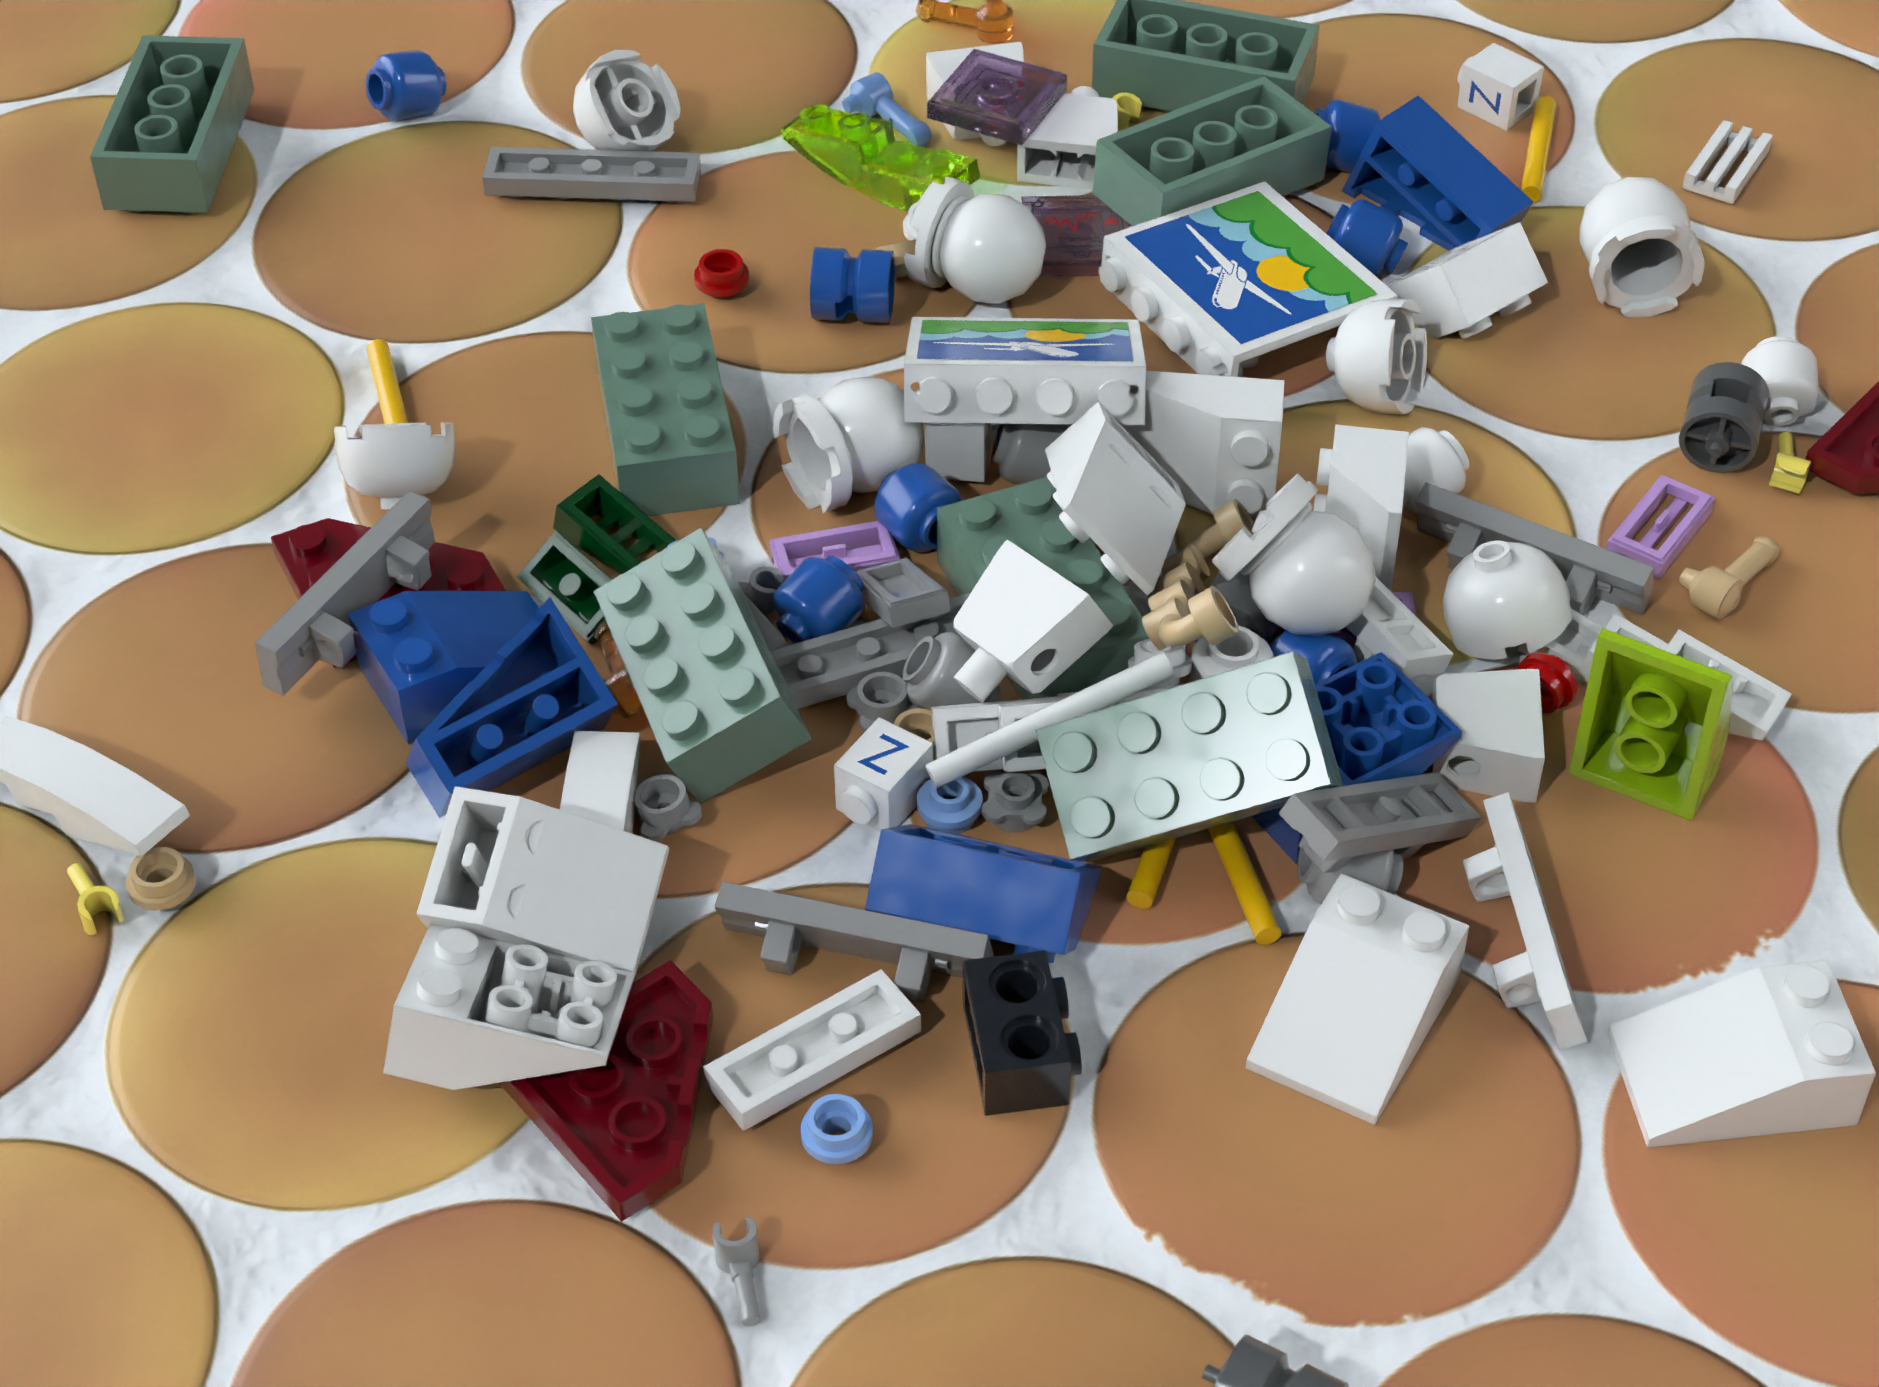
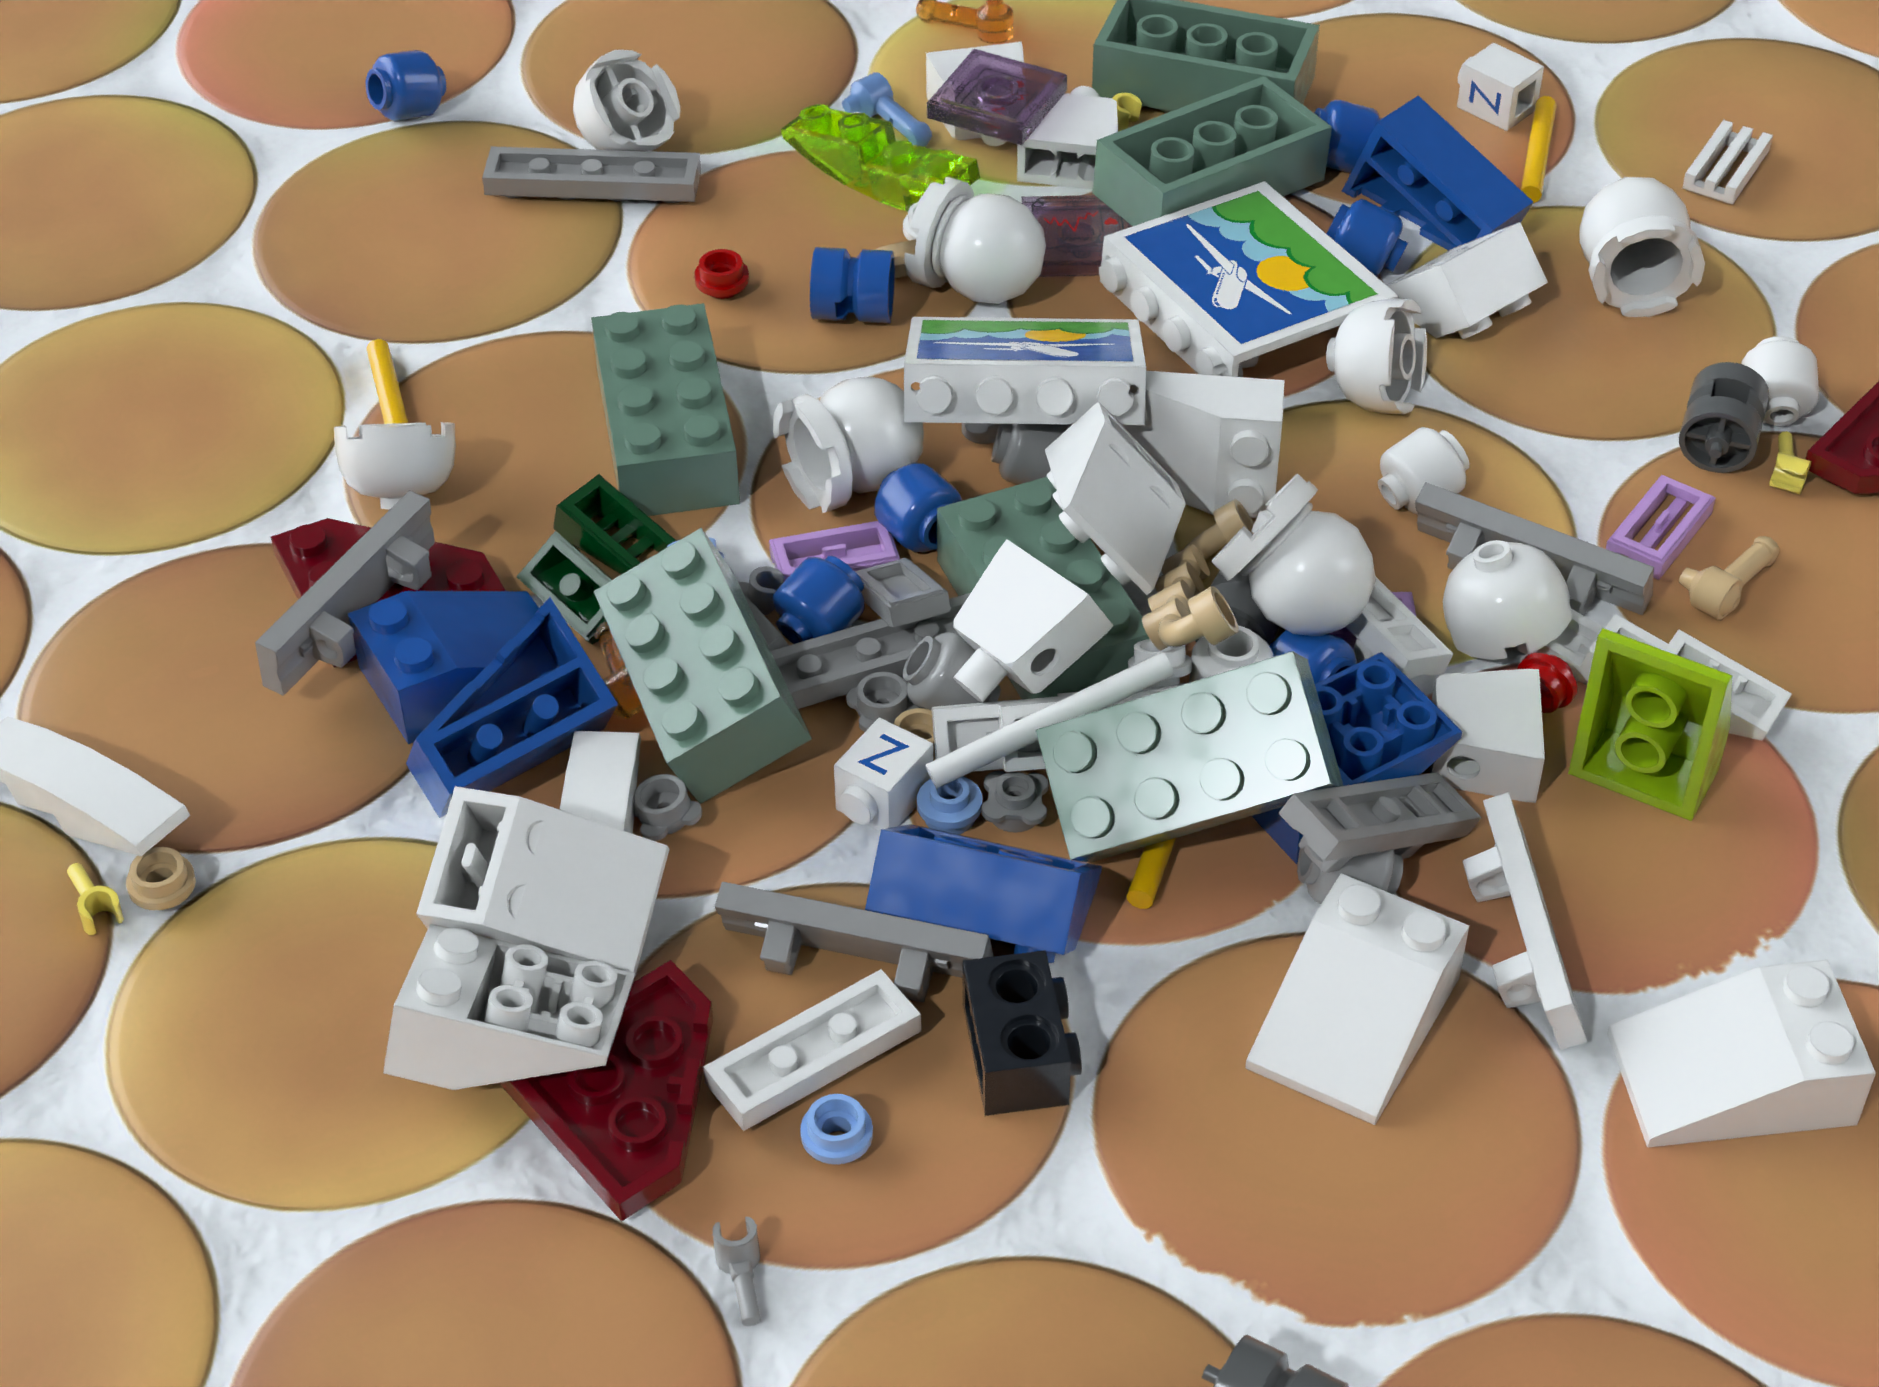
sand green brick [90,35,254,214] -> none
white brick [925,423,991,482] -> none
yellow bar [1208,821,1282,945] -> none
white slope [1313,424,1409,591] -> none

